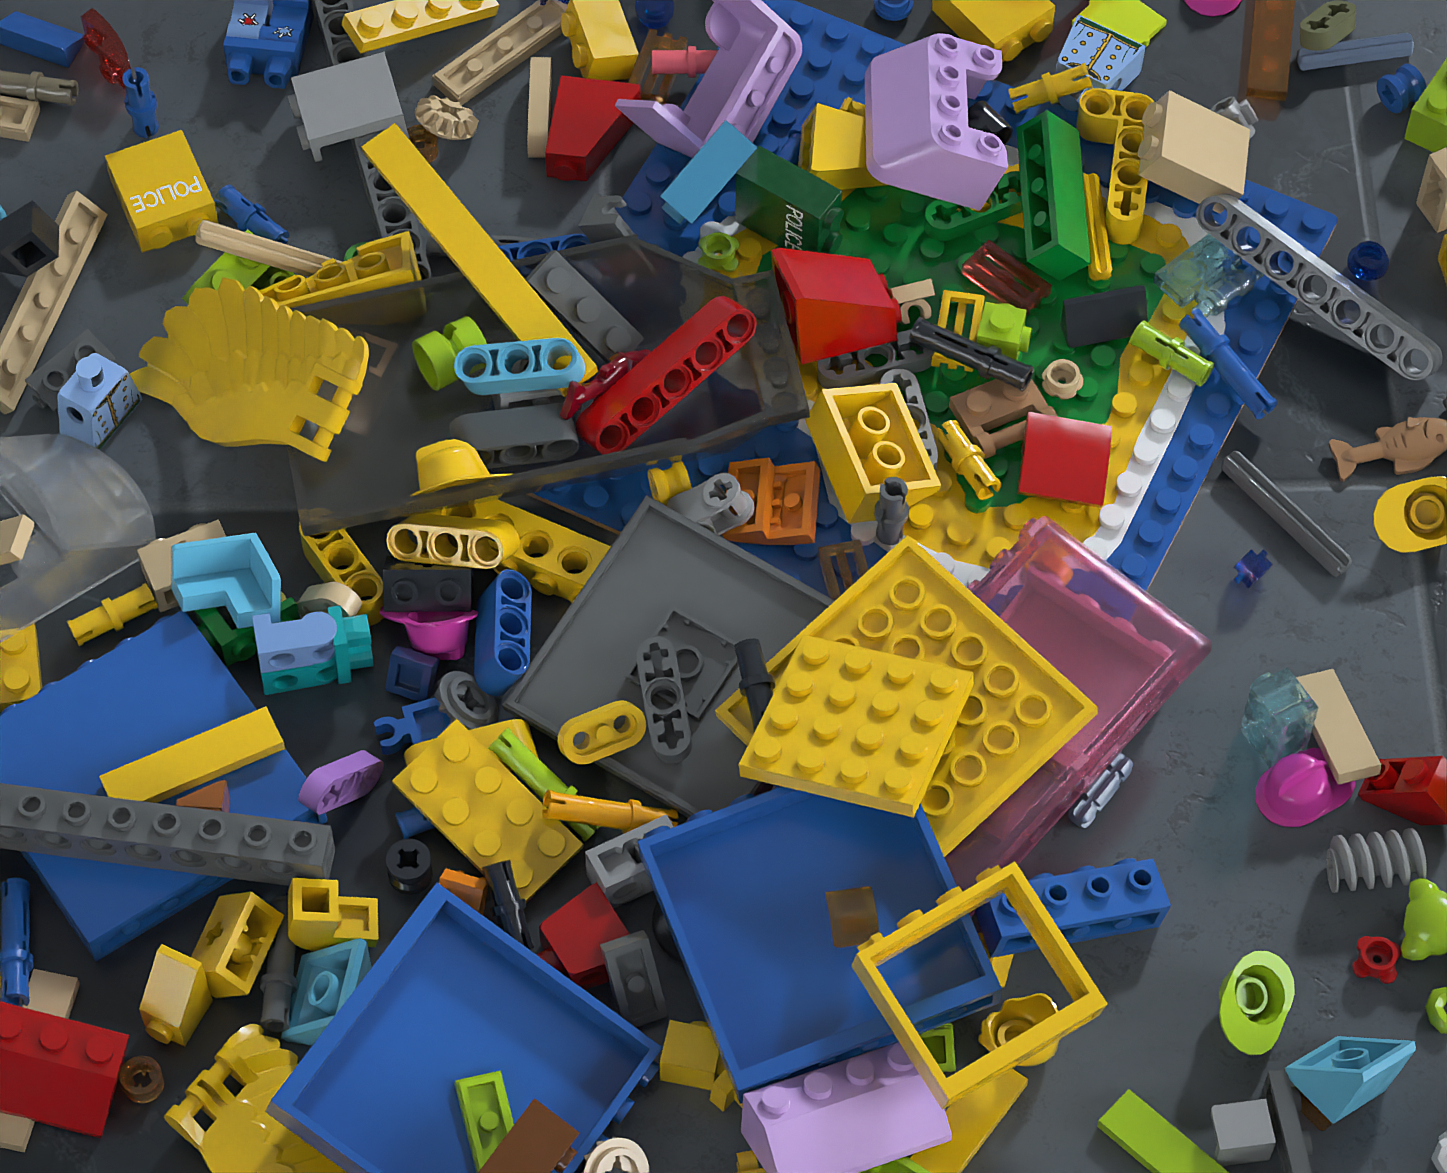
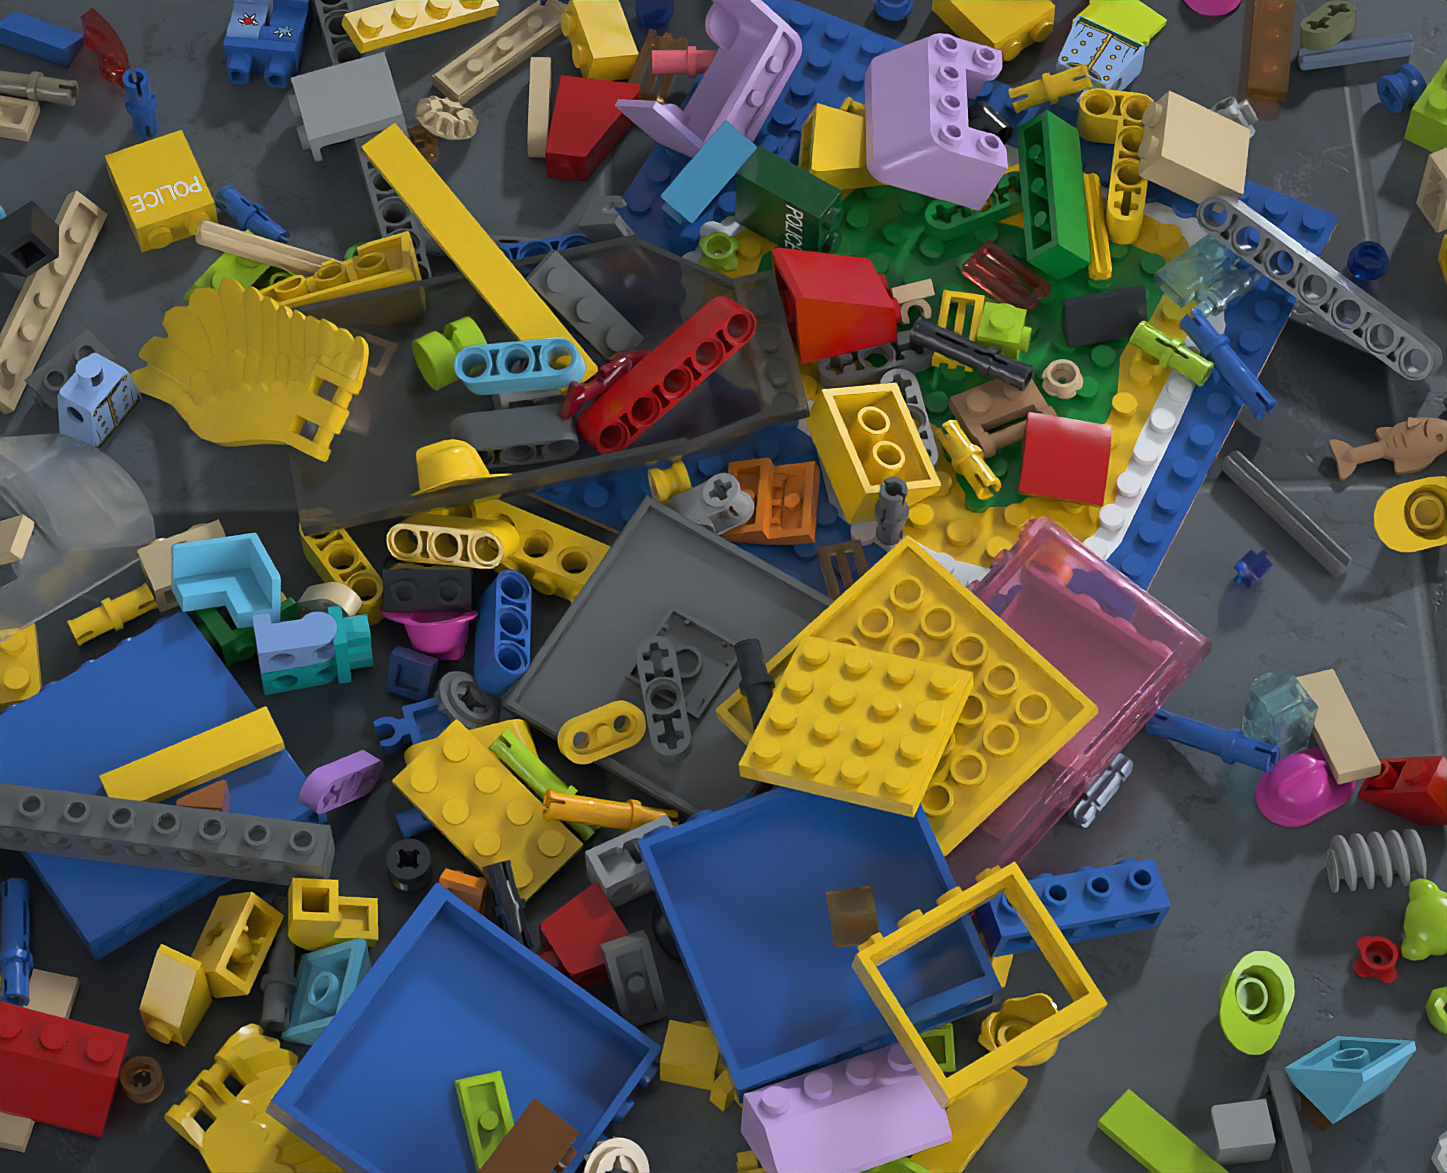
none -> blue pin [1146,707,1279,774]

